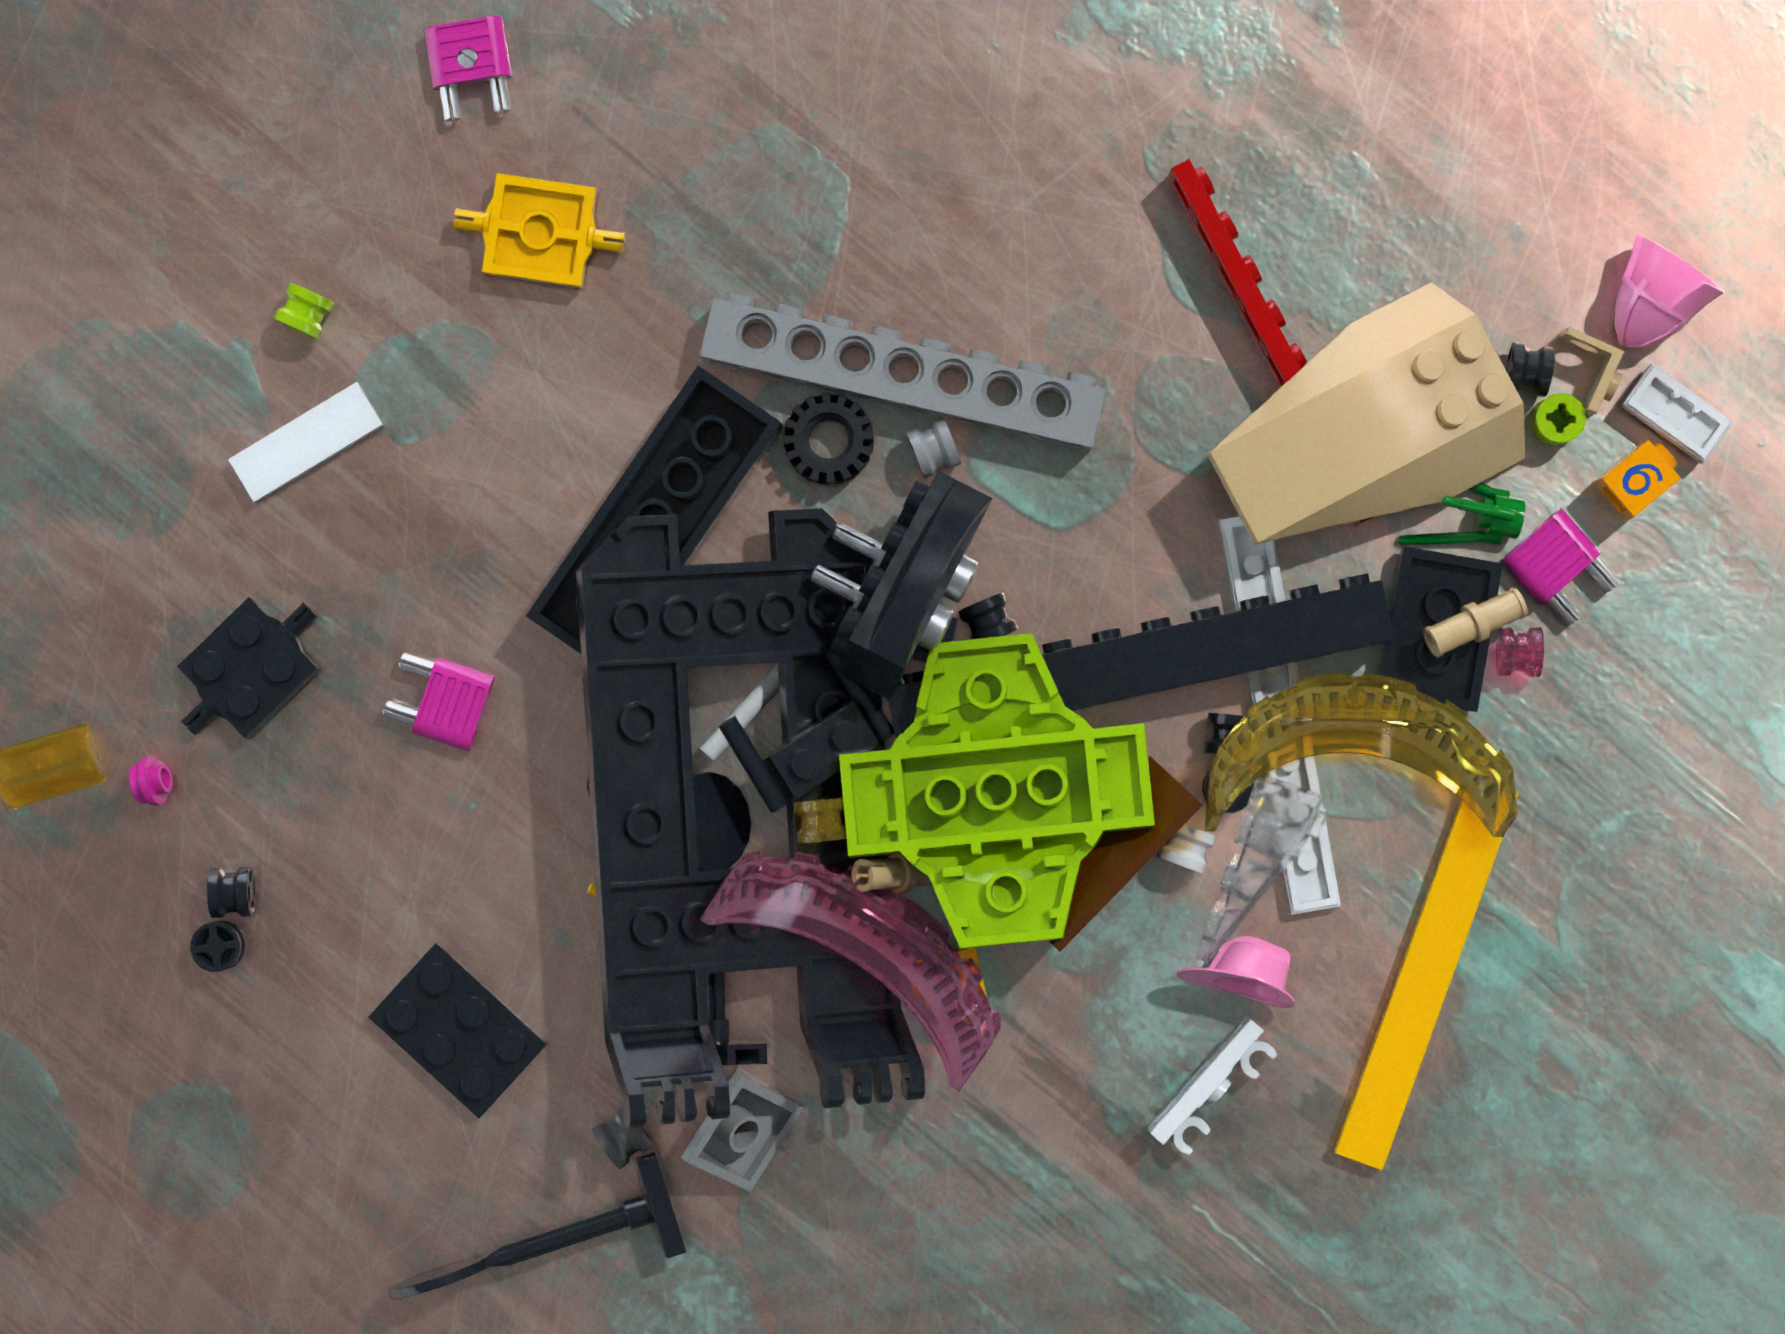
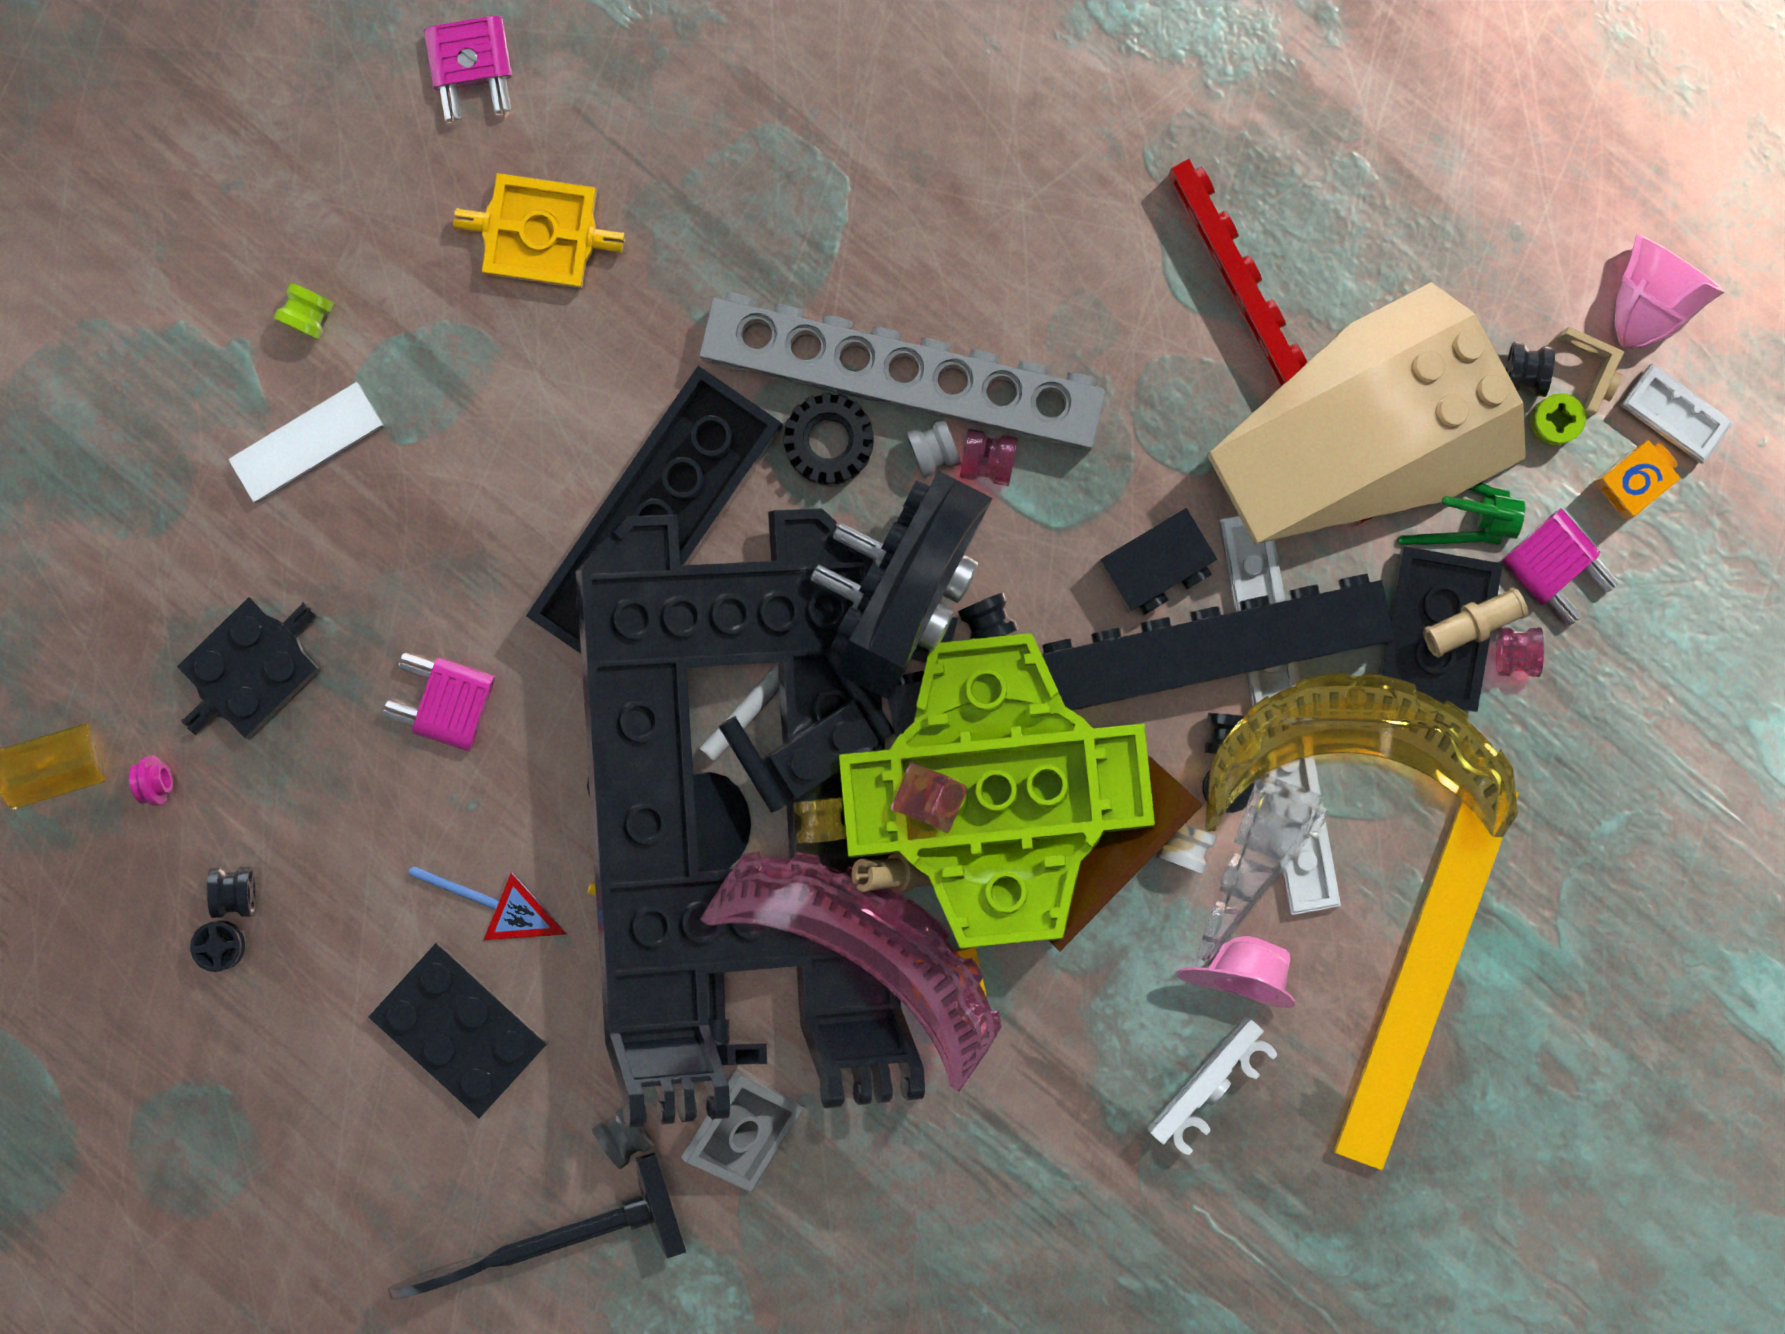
none -> piece [409,867,567,941]
none -> slope [890,762,967,833]
none -> clear pink wheel [959,429,1018,487]
none -> black brick [1098,508,1218,616]

